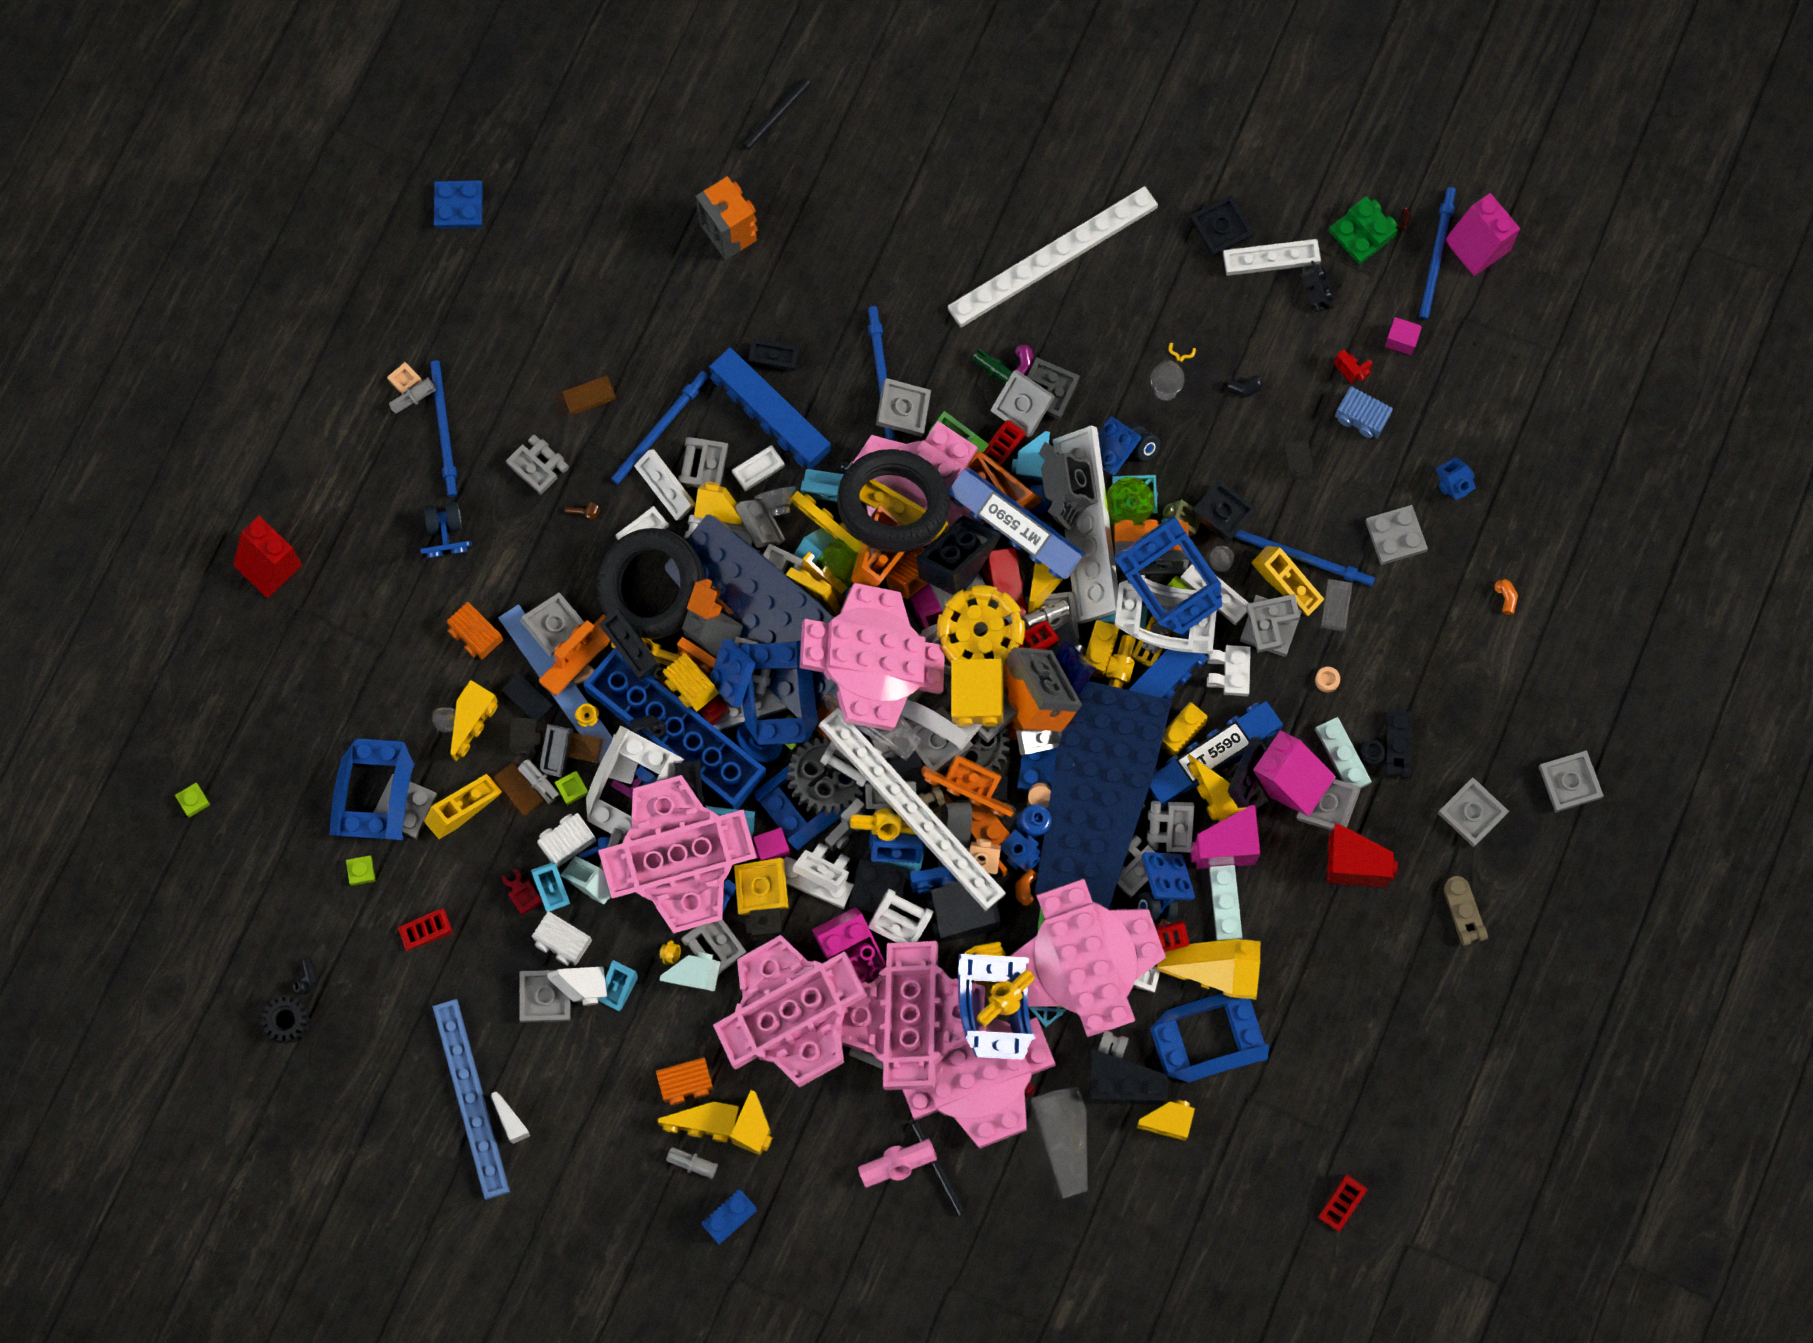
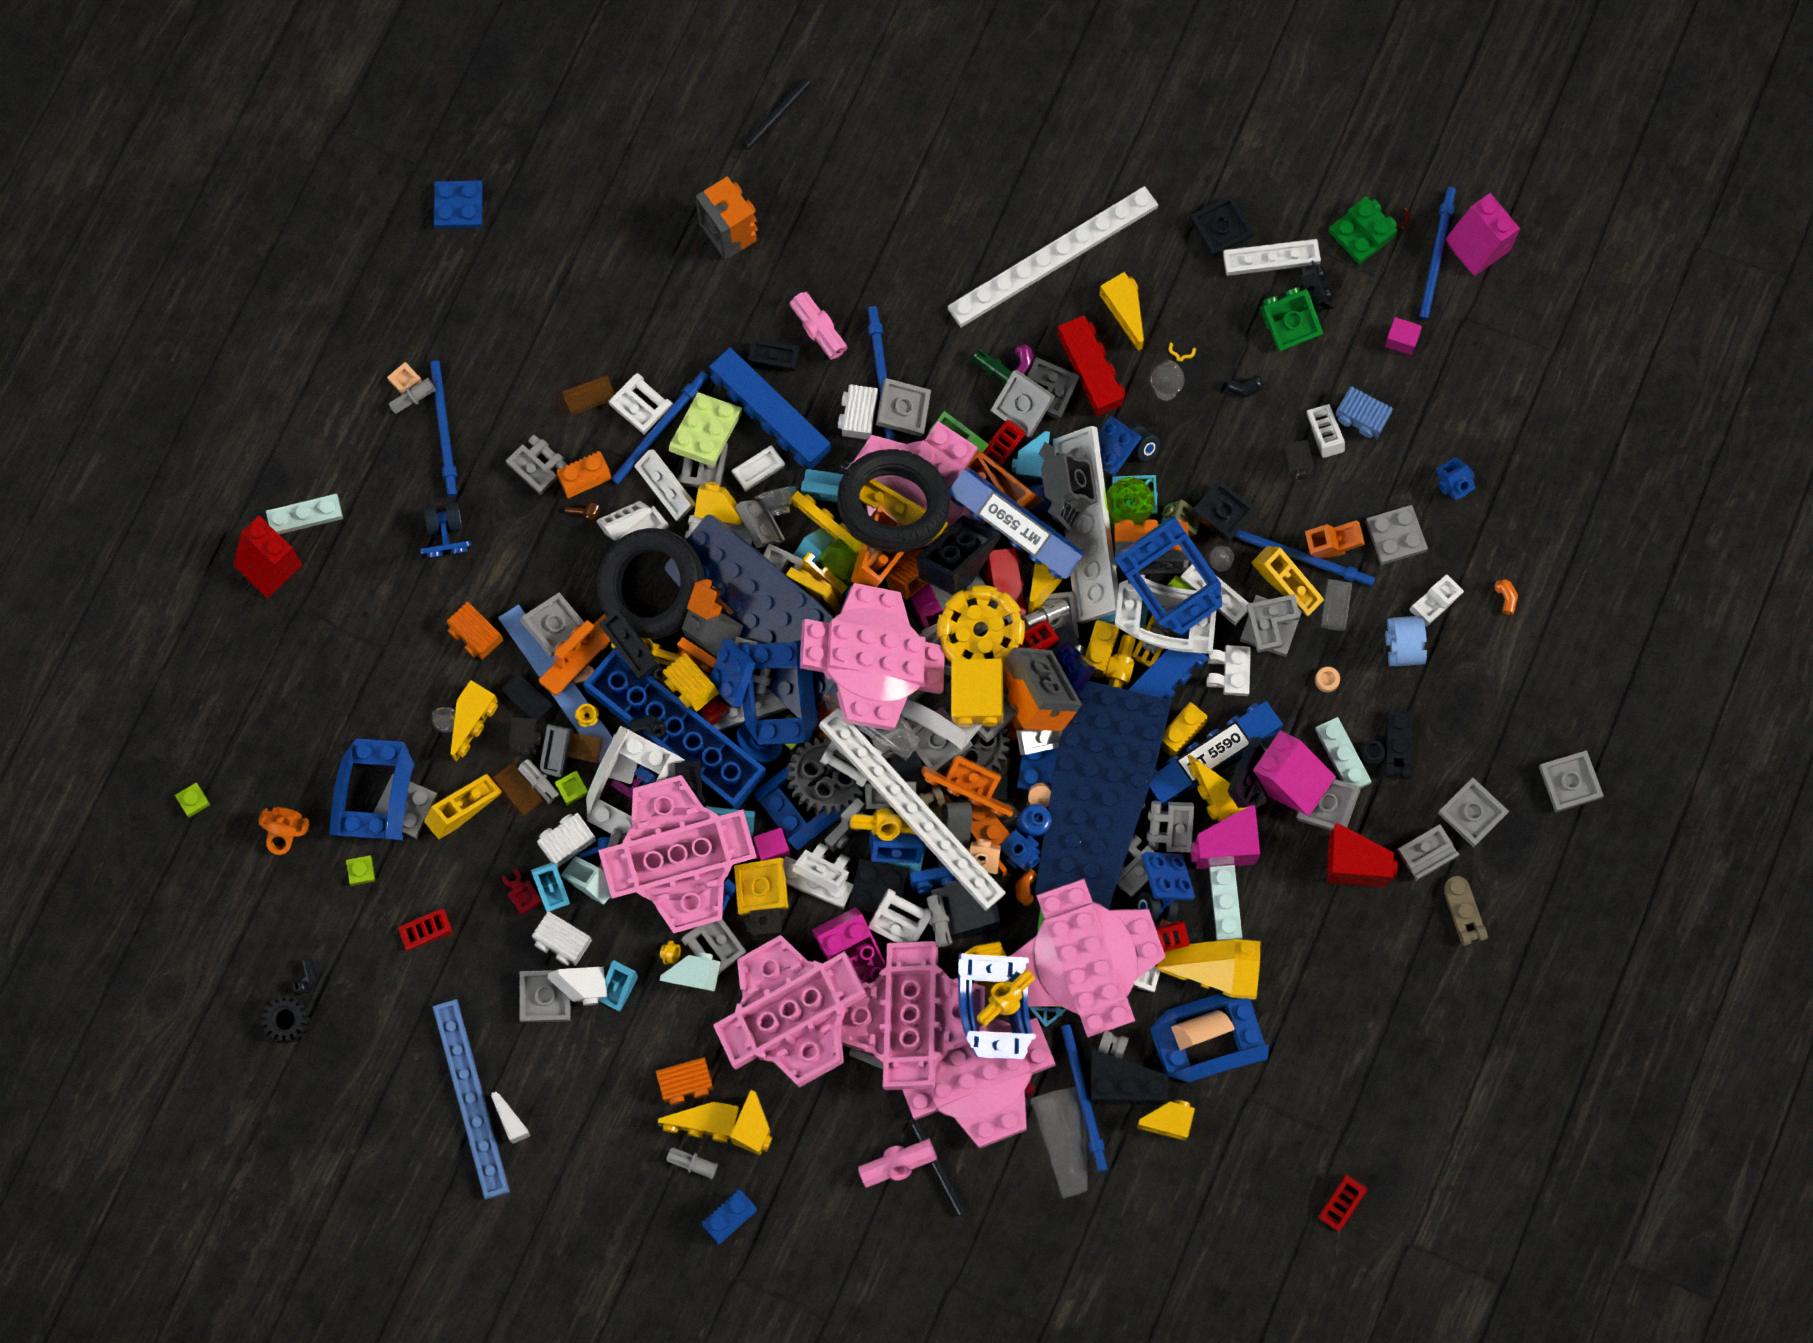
red bracket [1334,349,1373,384] -> none
none -> orange tile [259,807,309,855]
none -> light aqua plate [266,494,343,534]
none -> orange brick [556,451,611,498]
none -> white slope [597,501,652,541]
none -> white plate [609,373,673,435]
none -> yellowish green plate [669,393,742,467]
none -> bright pink piece [790,292,847,360]
none -> white brick [838,384,878,440]
none -> light grey pin [926,894,952,947]
none -> red brick [1057,315,1126,417]
none -> blue bar [1061,1025,1108,1173]
none -> yellow slope [1099,272,1144,351]
none -> light nougat brick [1171,1010,1235,1051]
none -> green plate [1259,287,1323,351]
none -> orange brick [1305,521,1365,558]
none -> white slope [1307,404,1345,458]
none -> light blue brick [1385,616,1427,667]
none -> light grey plate [1397,825,1459,881]
none -> white slope [1409,574,1464,627]

